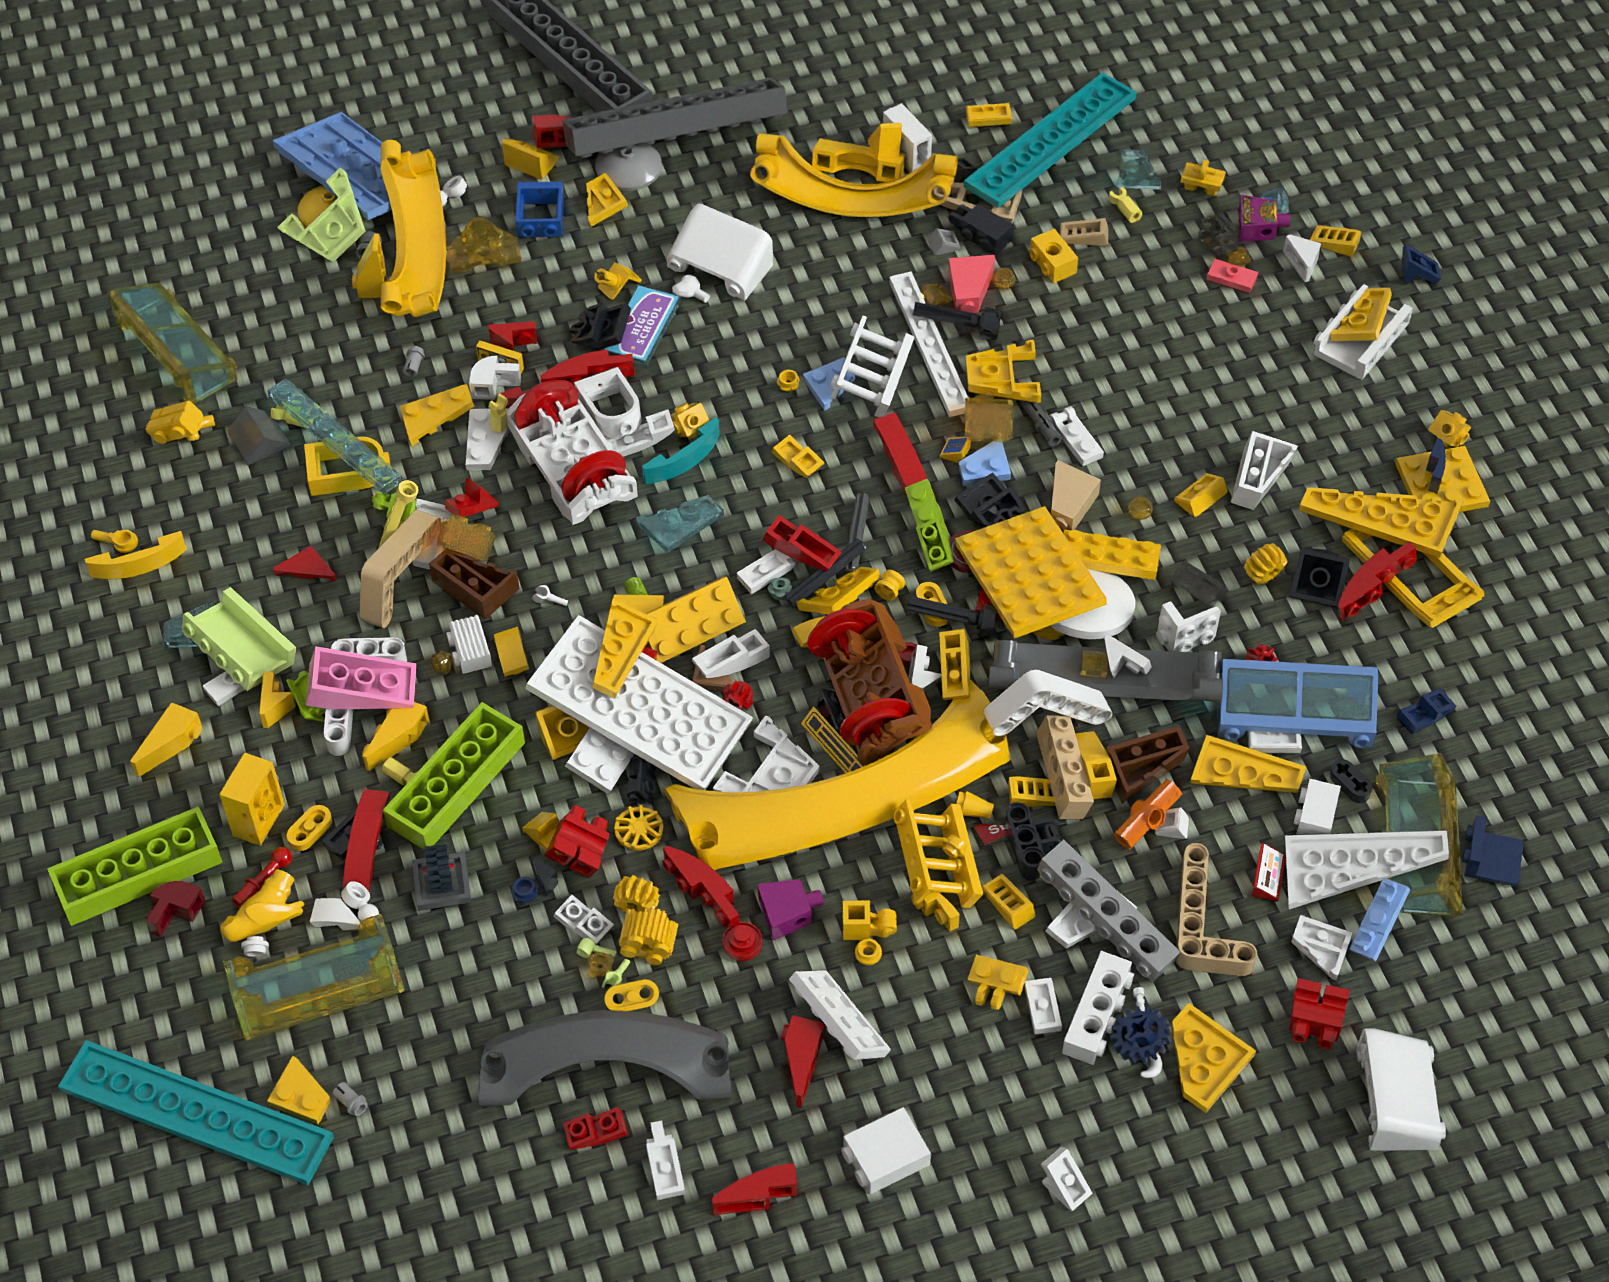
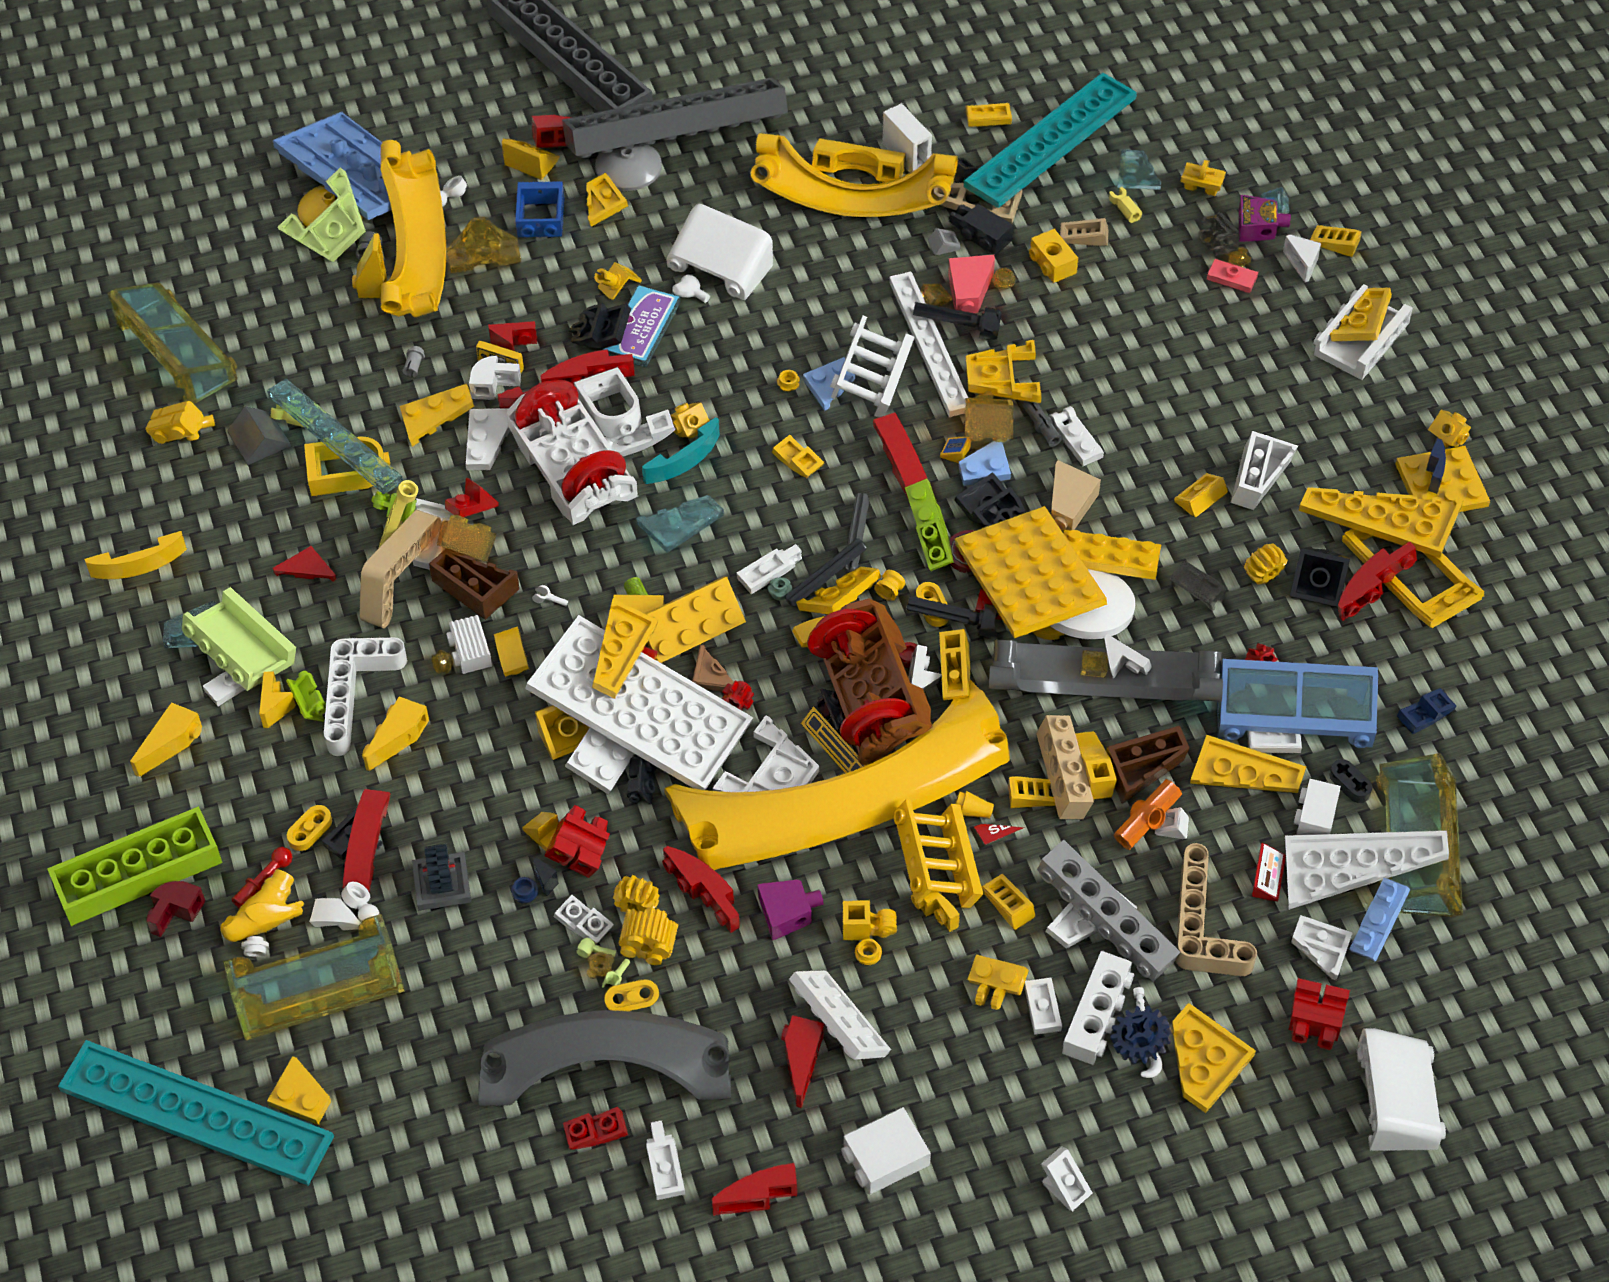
yellow plate [91,530,138,553] -> none
yellow piece [219,753,285,846] -> none
bright pink slope [306,646,416,709] -> none
light grey pin [333,1082,368,1116] -> none
light yellow bar [382,757,416,786] -> none
lime brick [383,702,525,850] -> none
light yellow bar [489,393,508,433] -> none
yellow wheel [614,805,664,851] -> none
white slope [692,629,770,678] -> none
red plate [723,922,762,961] -> none
red slope [762,515,842,571] -> none
yellow slope [868,123,902,157] -> none
yellow plate [942,834,967,858] -> none
white beam [983,670,1112,736] -> none
black piece [1005,802,1064,880] -> none
clear yellow plate [1128,497,1153,520] -> none
white bracket [1156,601,1221,652] -> none
dark blue slope [1402,245,1441,285] -> none
dark blue bracket [1462,816,1523,886] -> none

